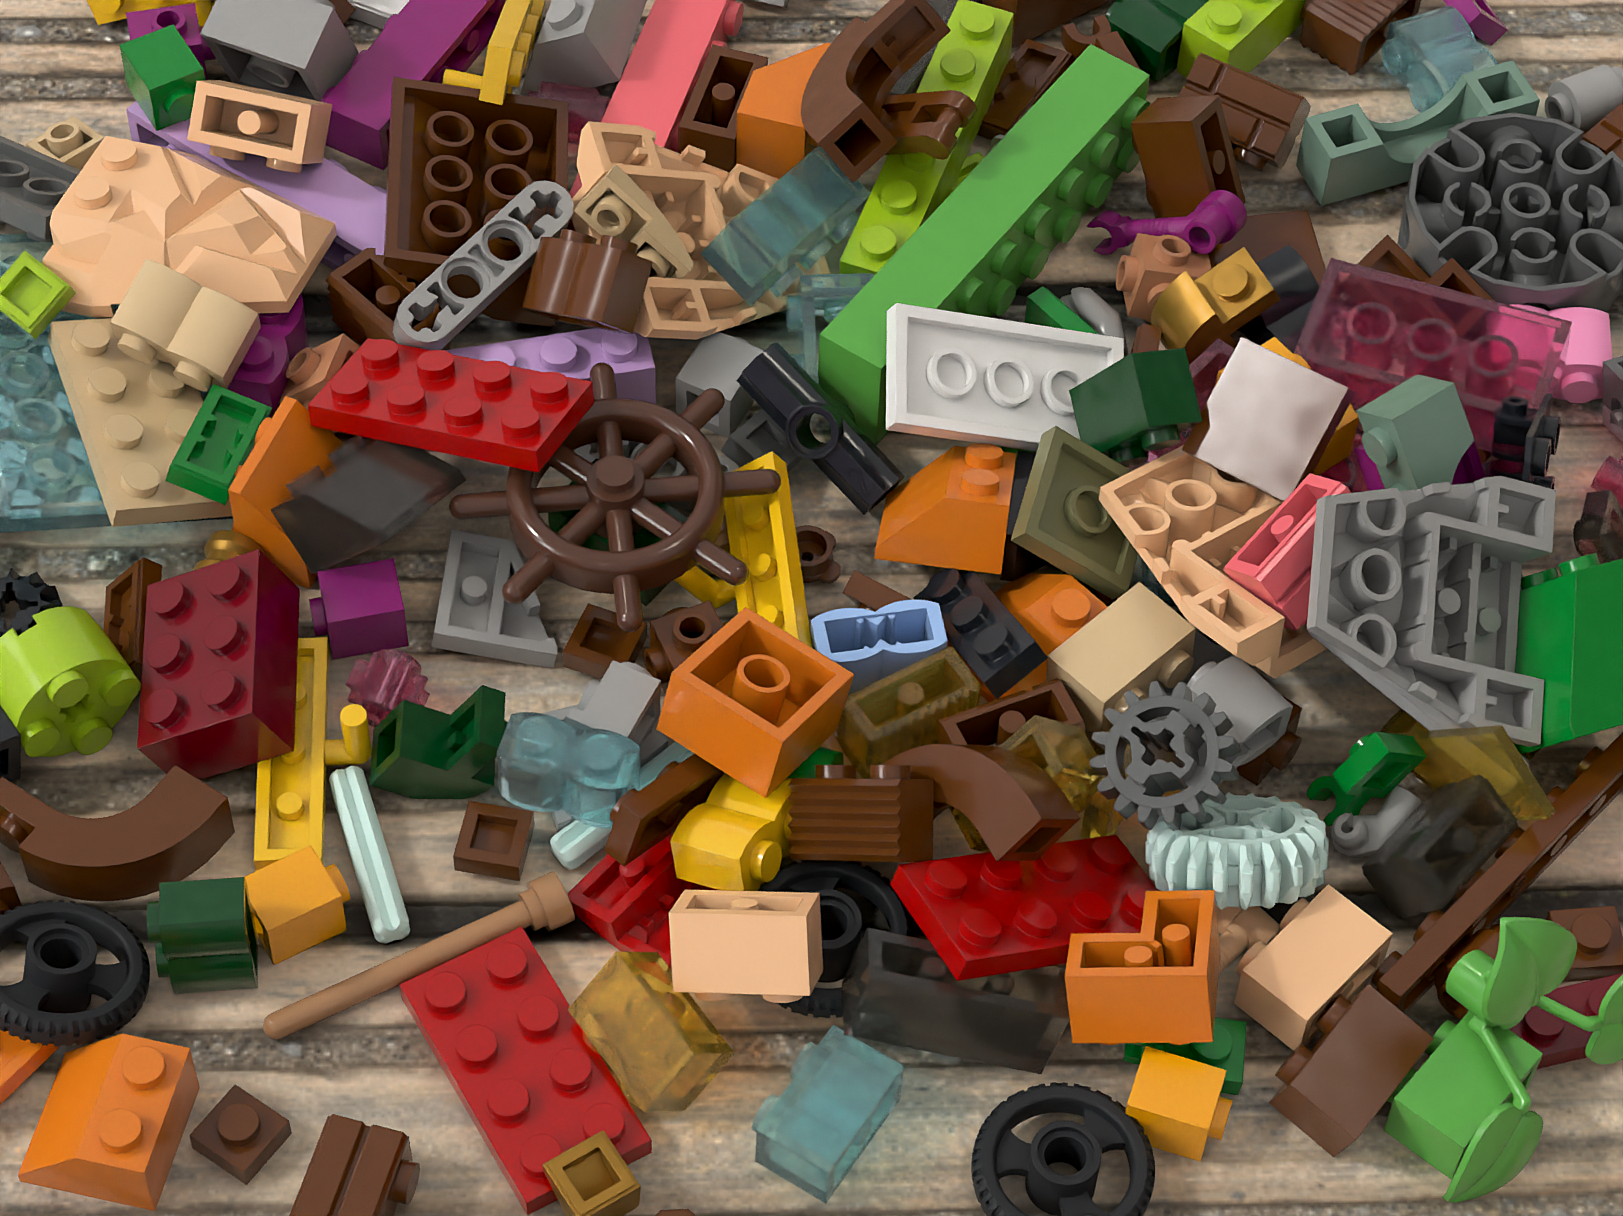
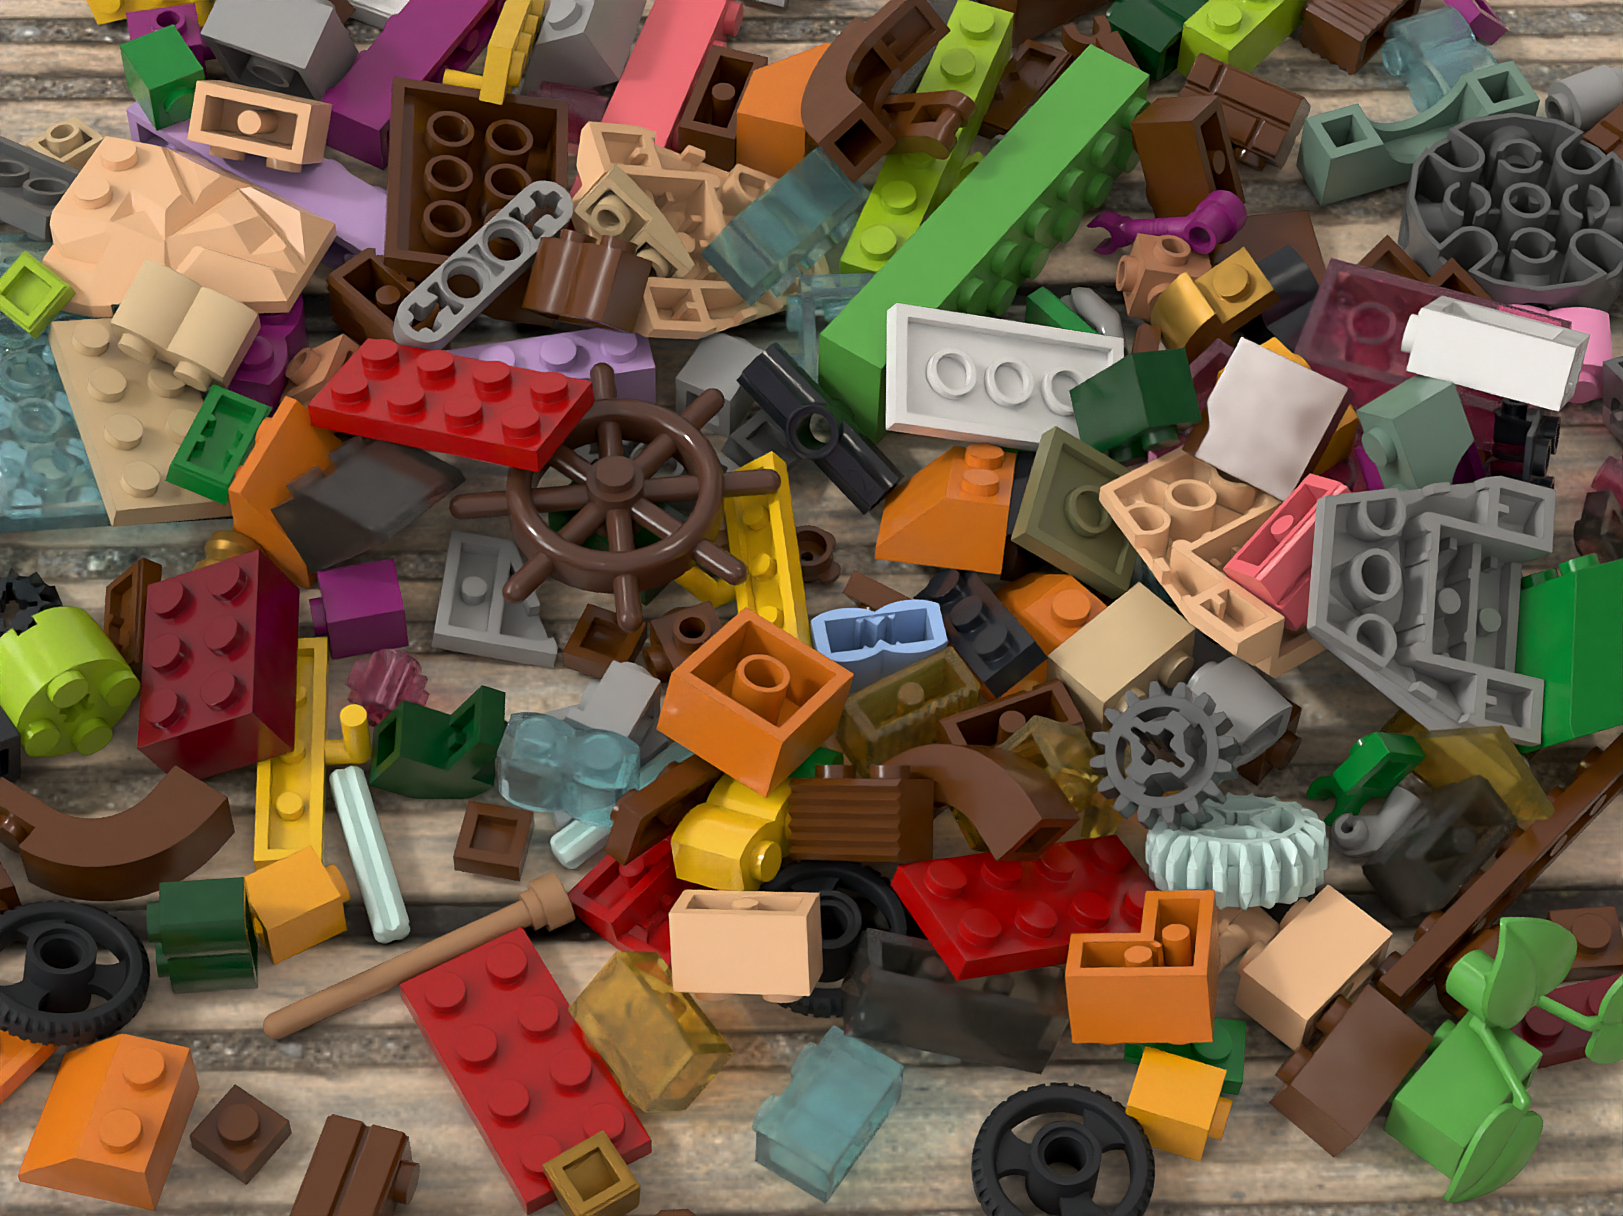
none -> white window [1401,296,1591,412]

